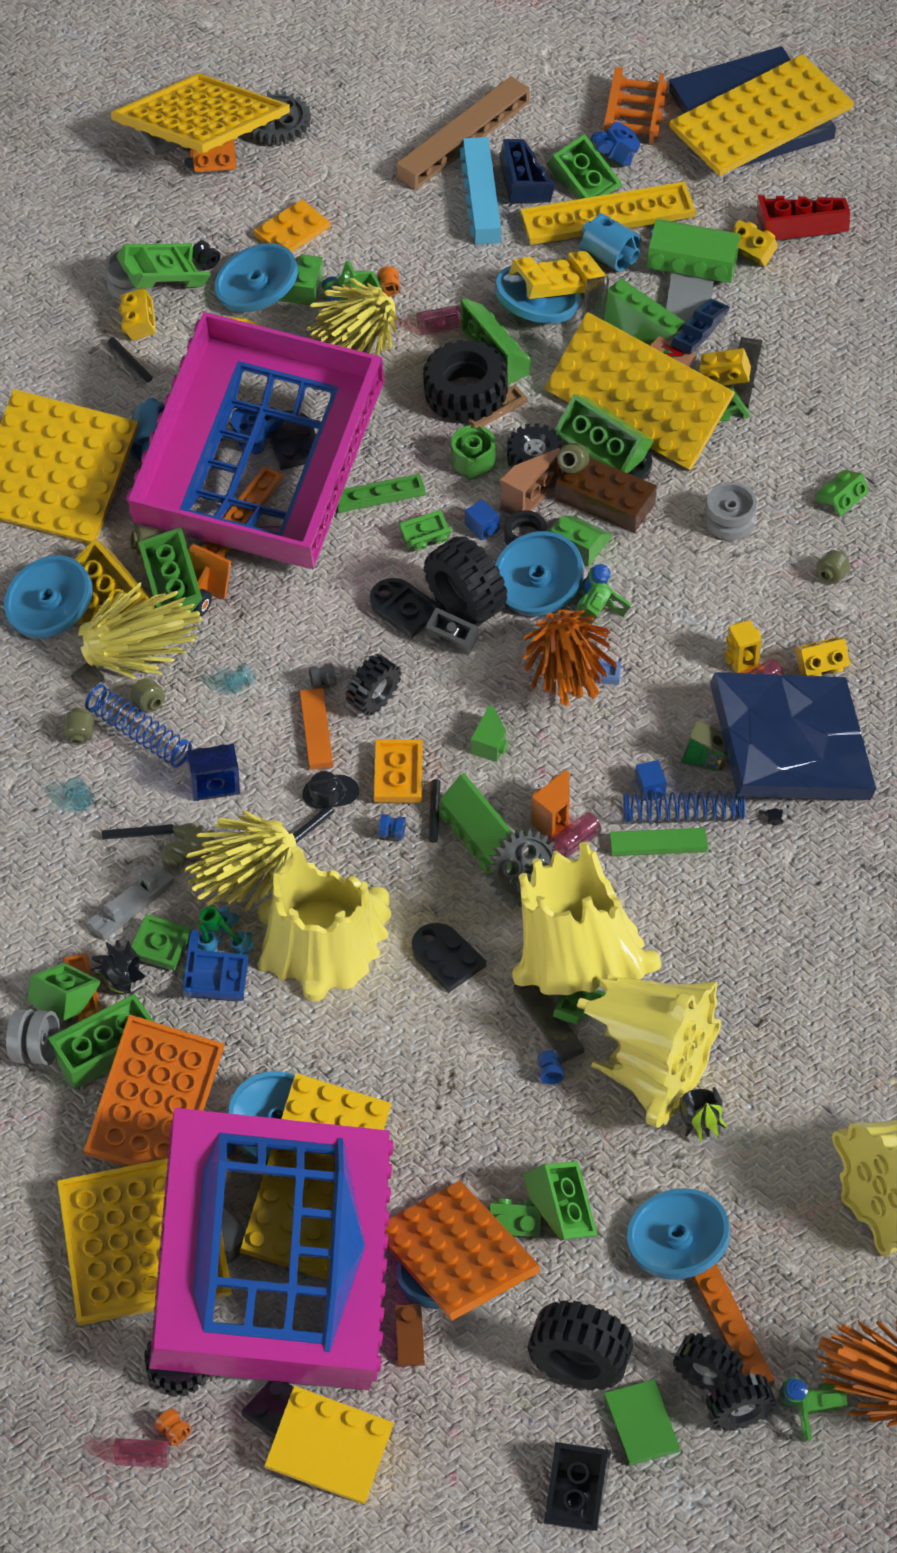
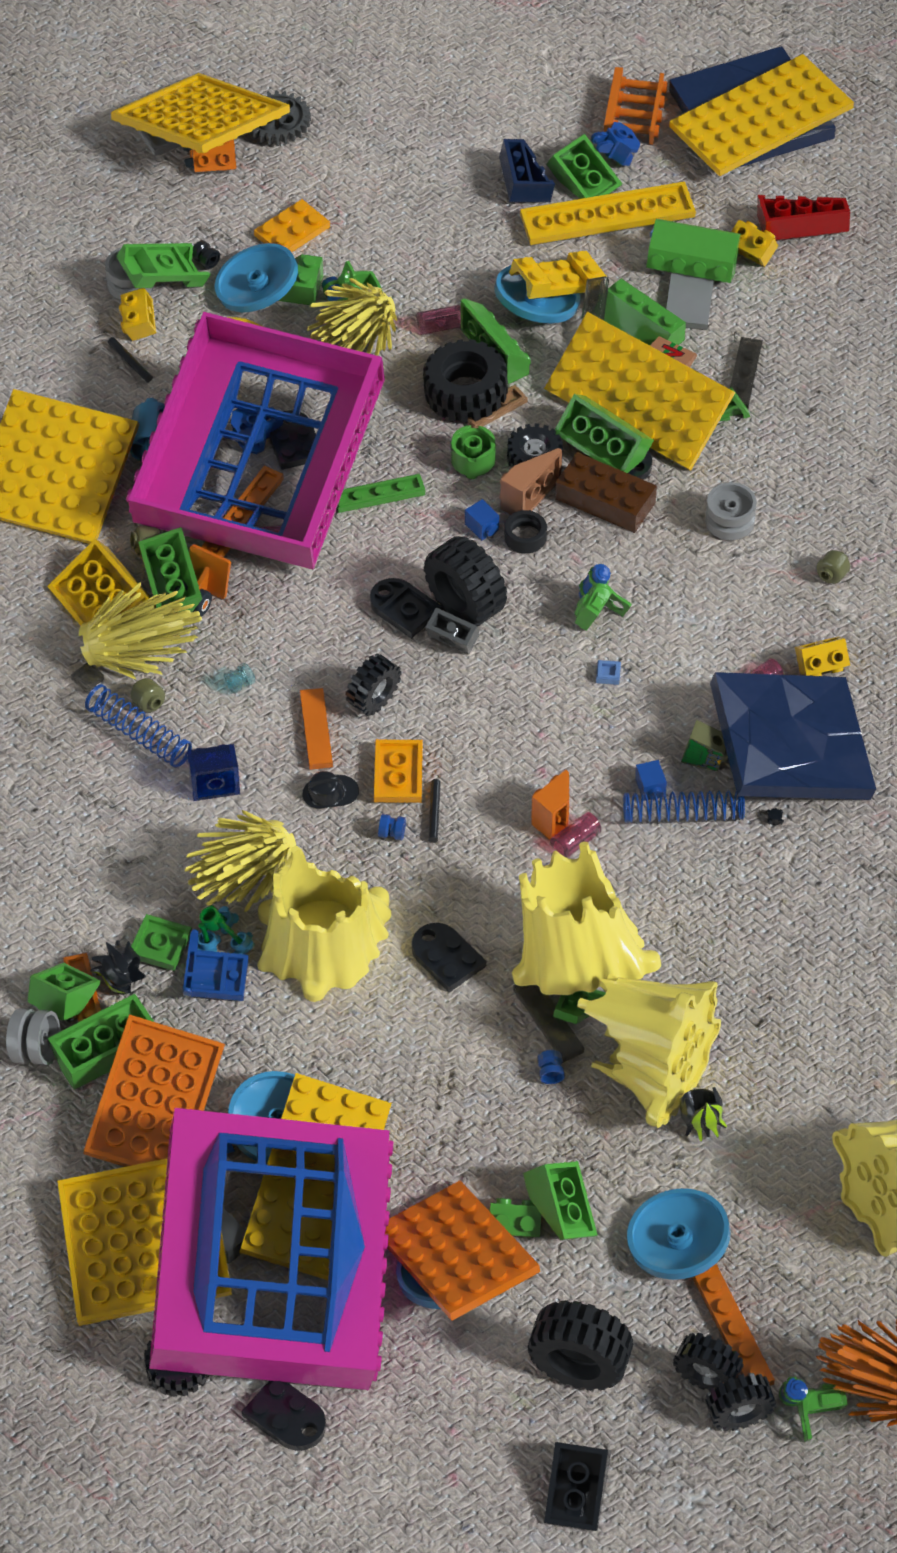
dark azure dish [4,555,93,638] -> none
clear light blue wheel [62,777,95,811] -> none
olive head [63,708,95,744] -> none
light grey hinge [87,864,174,941] -> none
black bar [102,824,174,840] -> none
clear pink brick [113,1438,170,1468] -> none
orange wheel [155,1408,192,1446] -> none
olive animal [162,823,216,866] -> none
yellow slope [264,1385,394,1505] -> none
black bar [293,805,334,843] -> none
dark grey wheel [308,663,337,689] -> none
orange wheel [377,266,400,297] -> none
dark orange slope [395,1304,425,1367] -> none
medium nougat brick [397,76,529,190] -> none
bright green bracket [398,509,453,551] -> none
bright green slope [439,773,515,874] -> none
medium azure brick [459,137,501,245] -> none
bright green slope [471,705,509,762] -> none
dark grey gear [486,829,560,908] -> none
dark azure dish [495,531,584,616] -> none
orange plant [523,610,617,706] -> none
bright green slope [550,515,612,567] -> none
olive head [557,443,589,473] -> none
dark azure cylinder [579,213,641,272] -> none
bright green tile [604,1379,680,1466] -> none
bright green tile [610,828,708,856] -> none
dark blue slope [671,298,730,354] -> none
yellow brick [699,348,751,385] -> none
yellow brick [724,620,761,673] -> none
bright green bracket [815,470,869,516] -> none

